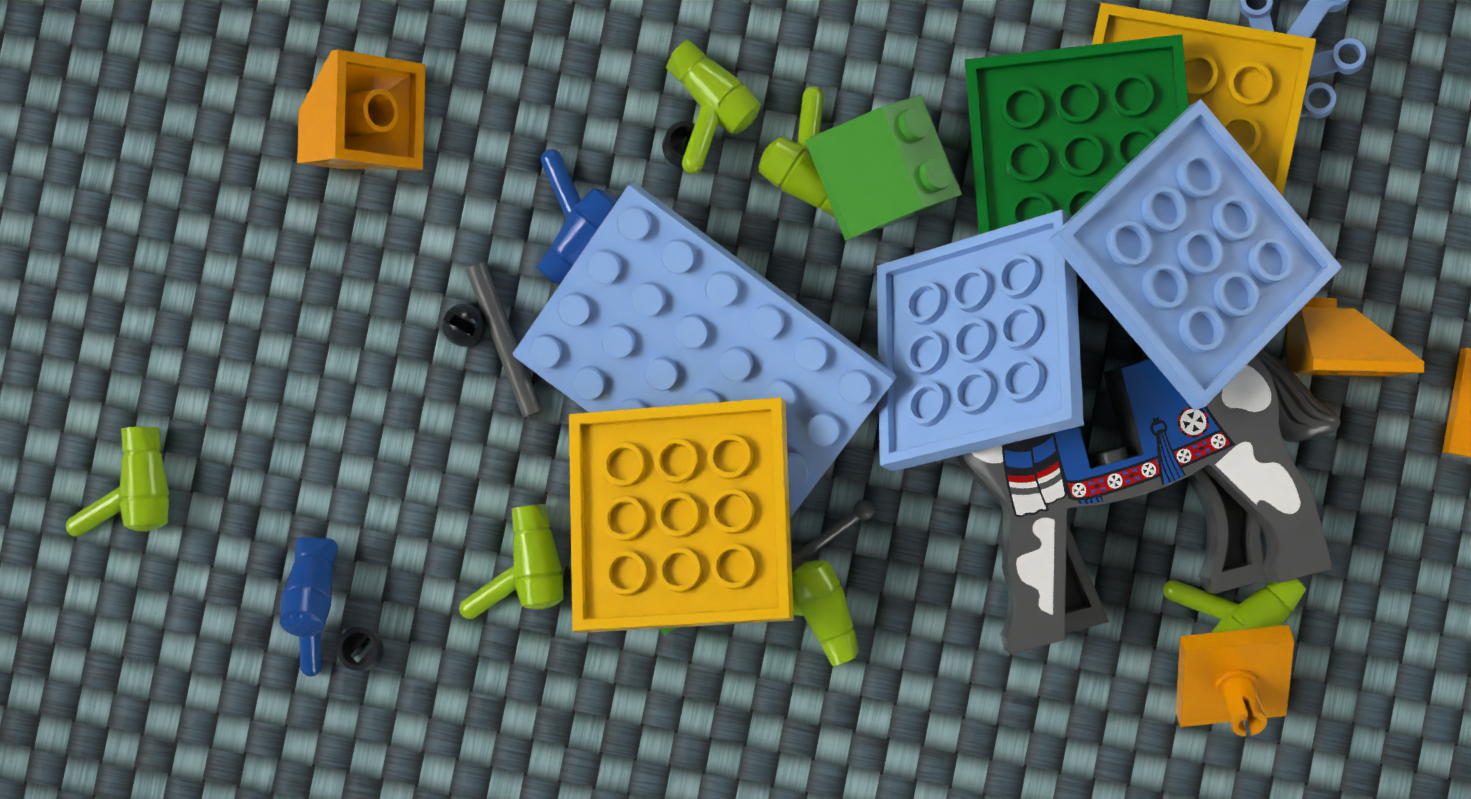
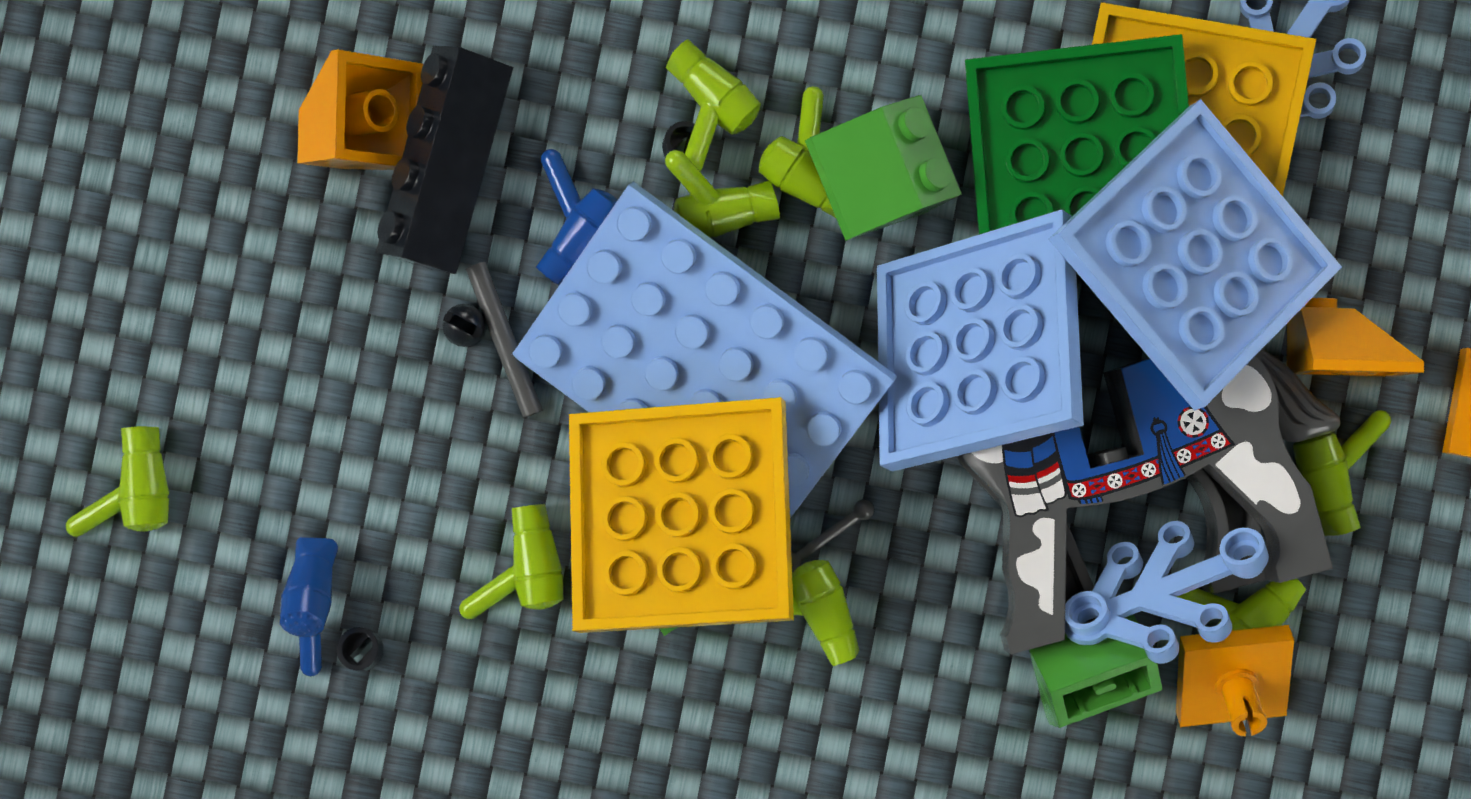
none -> black brick [376,46,514,274]
none -> lime piece [665,150,780,238]
none -> bright green slope [1029,614,1163,728]
none -> light blue plant [1065,521,1269,664]
none -> lime piece [1293,410,1391,536]

